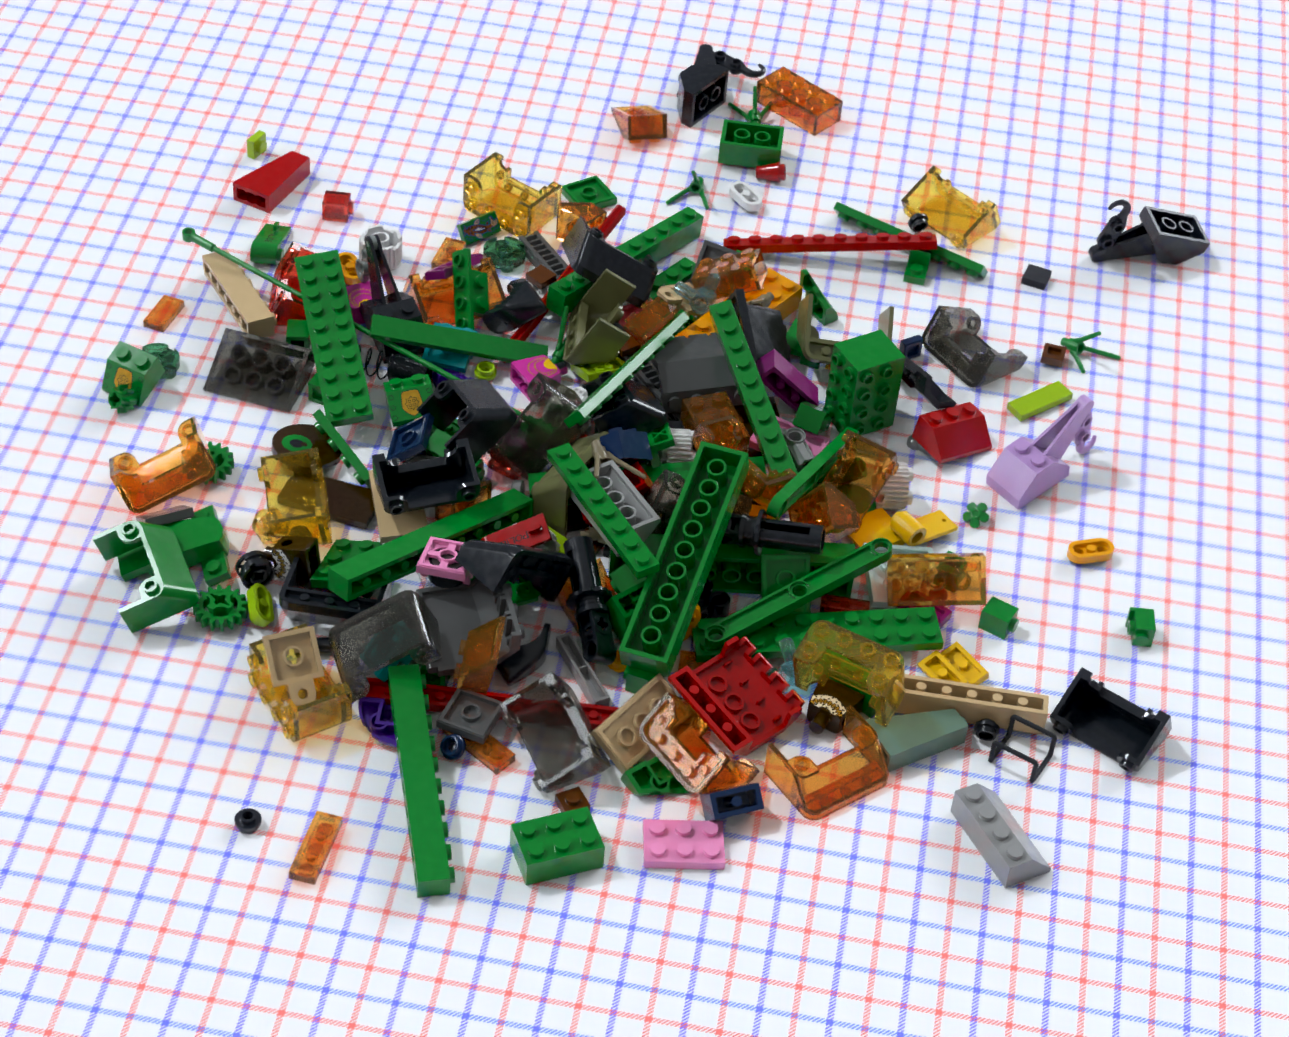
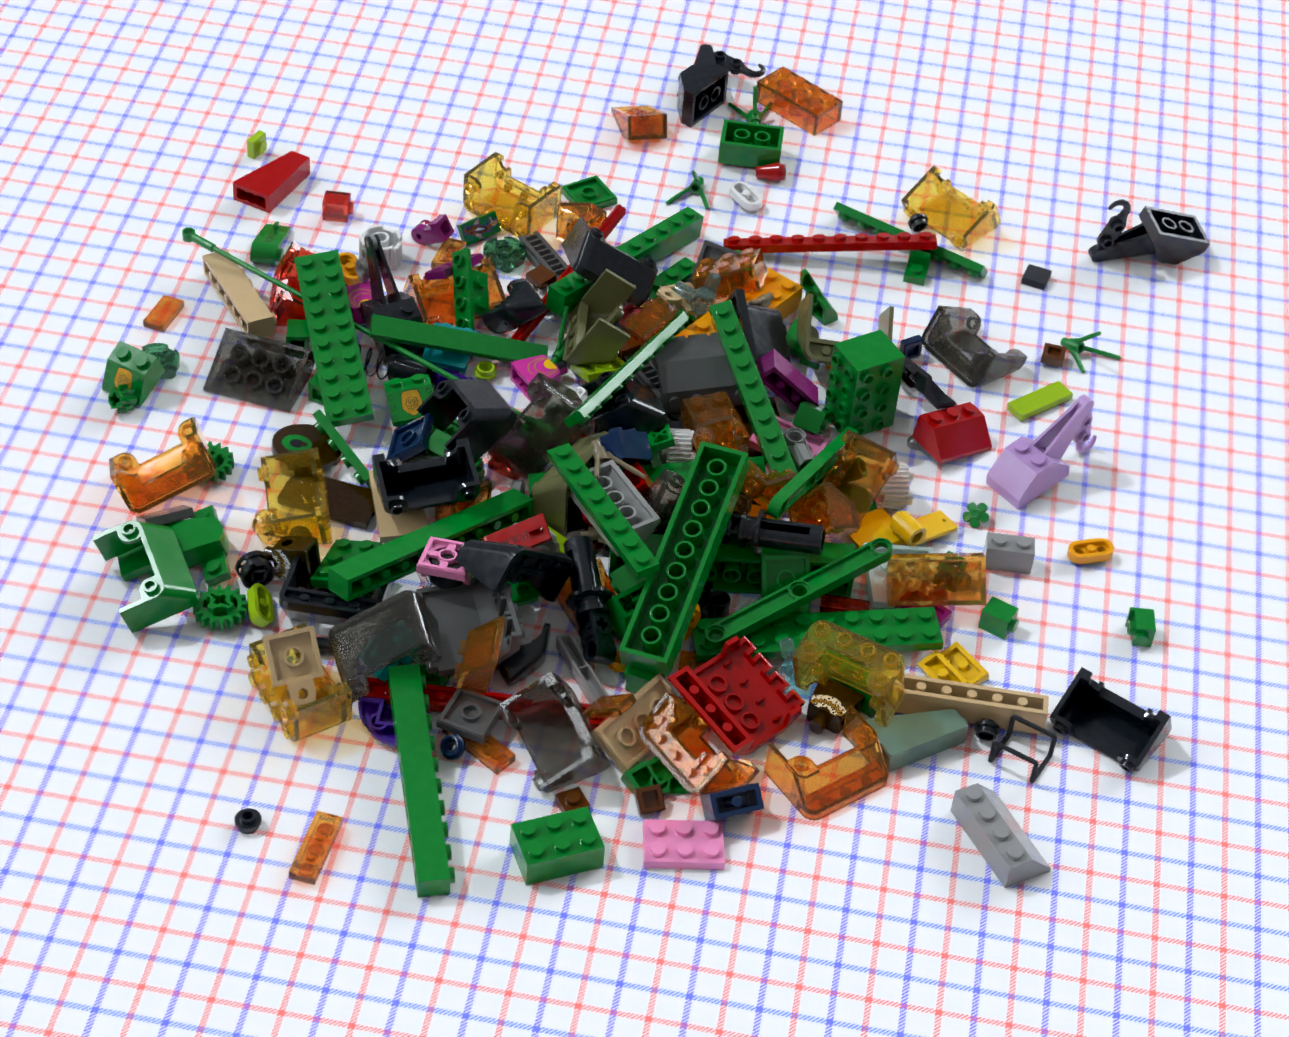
none -> magenta leg [411,214,454,244]
none -> clear orange tile [584,693,637,719]
none -> reddish brown tile [633,784,666,816]
none -> light grey brick [982,532,1035,575]

